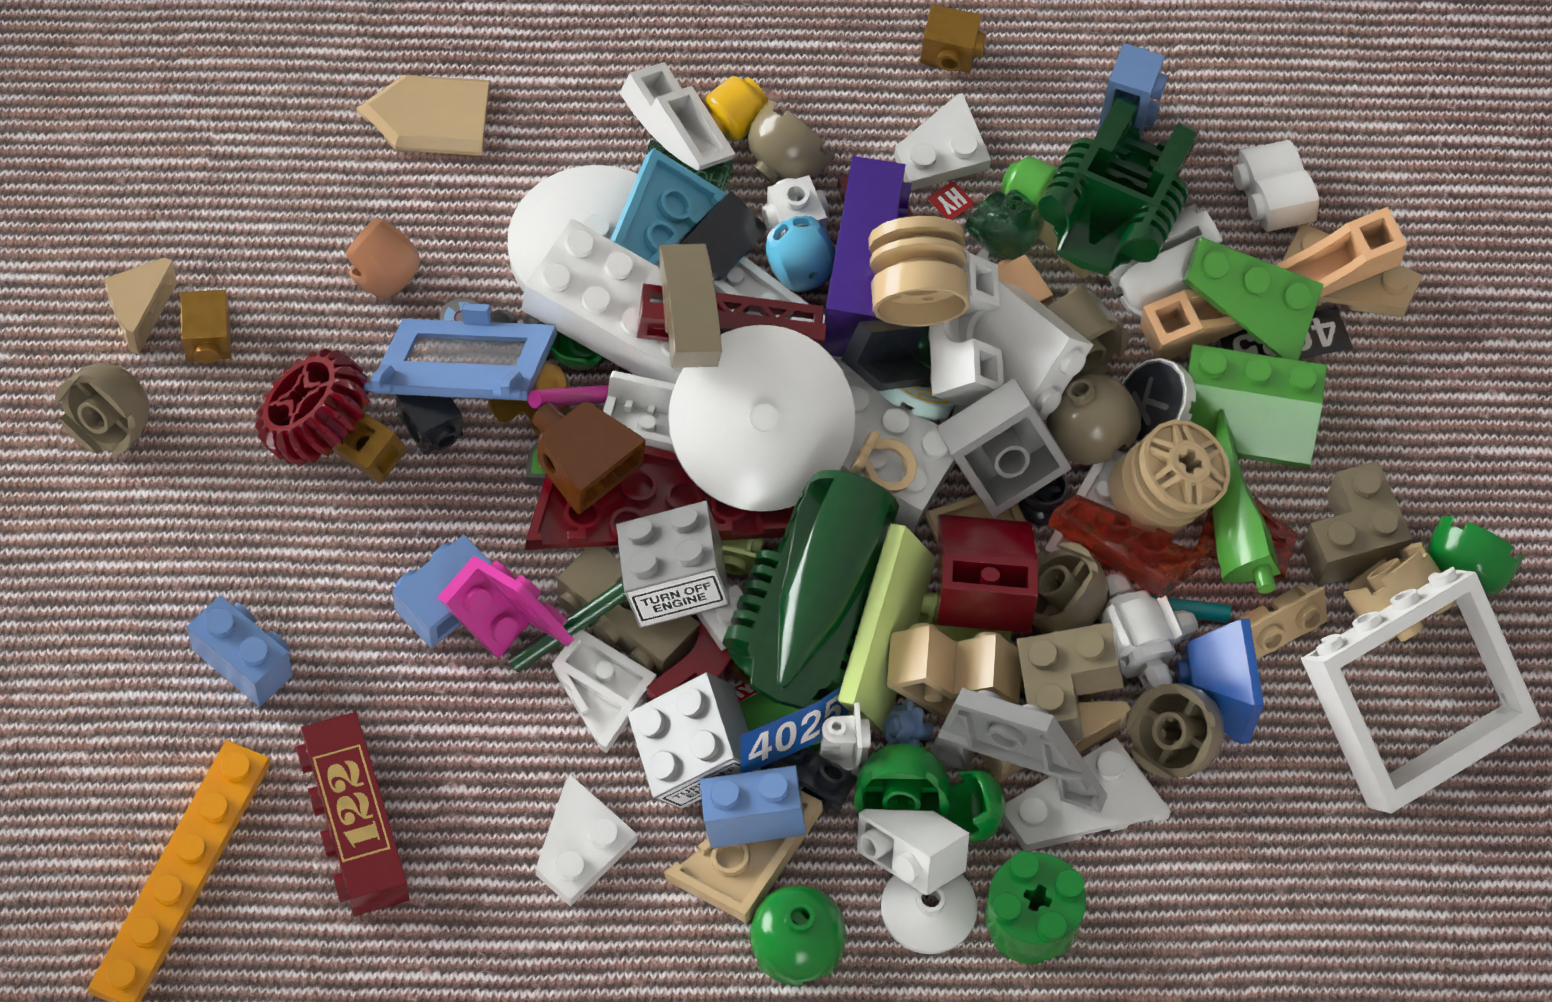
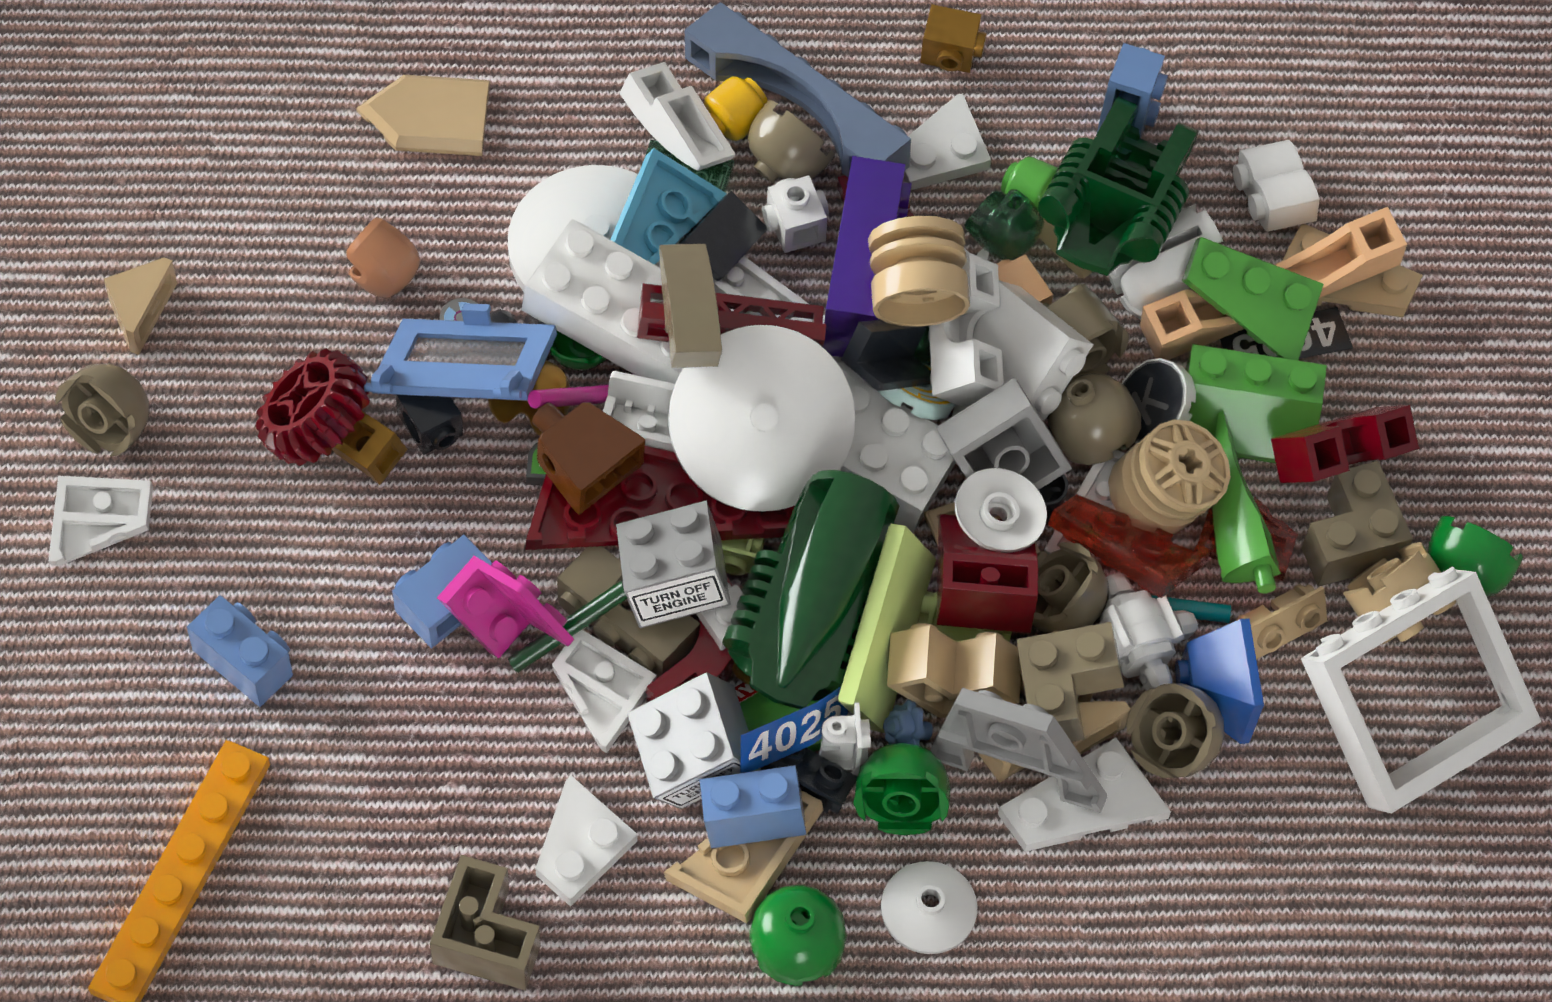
pearl gold brick [180,289,232,364] -> none
dark red brick [295,712,410,917] -> none
medium azure helmet [766,215,835,292] -> none
tan piece [849,430,917,493] -> none
white slope [857,809,969,895] -> none
red sticker [928,181,974,220] -> none
green hair [946,770,1006,843] -> none
green brick [984,851,1086,965] -> none
none -> white wing [48,476,153,567]
none -> dark tan brick [430,855,541,991]
none -> sand blue arch [684,2,911,178]
none -> white dish [955,468,1047,553]
none -> dark red arch [1271,405,1419,483]

